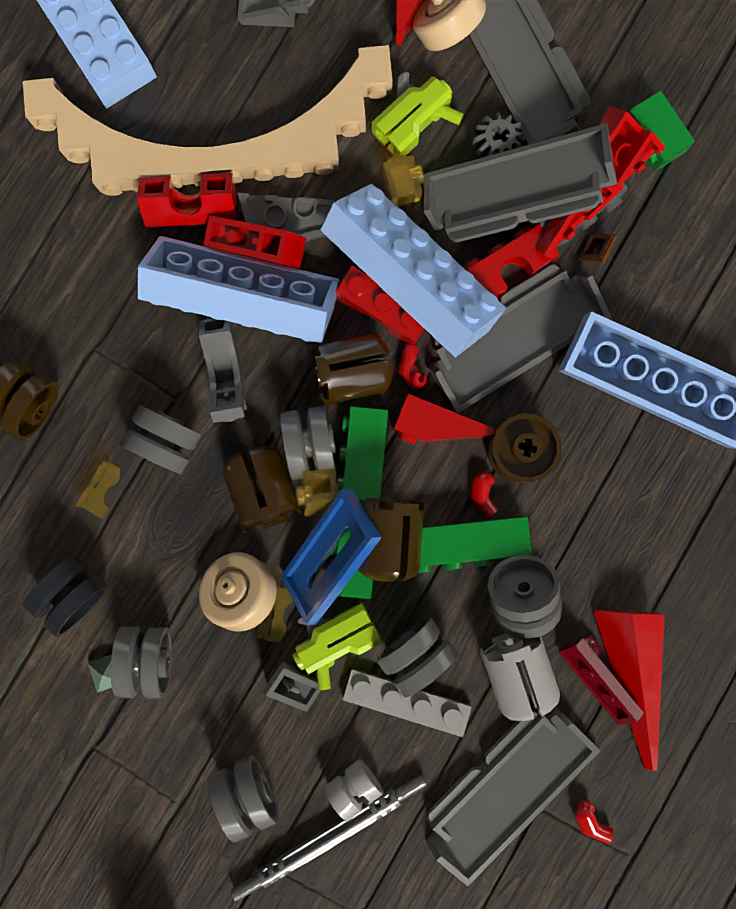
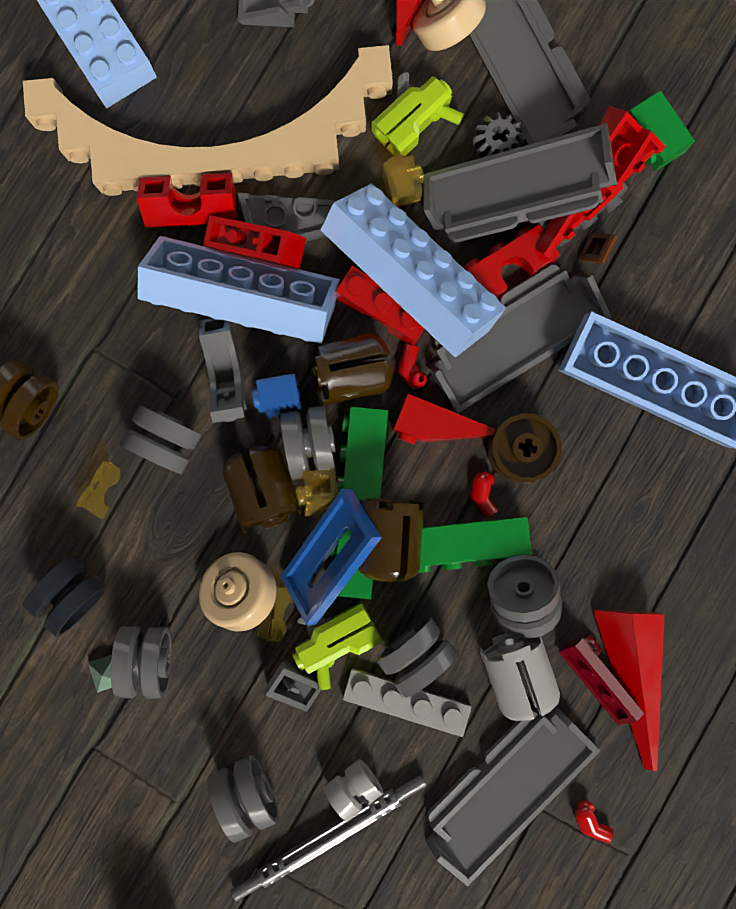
none -> blue brick [252,374,304,419]

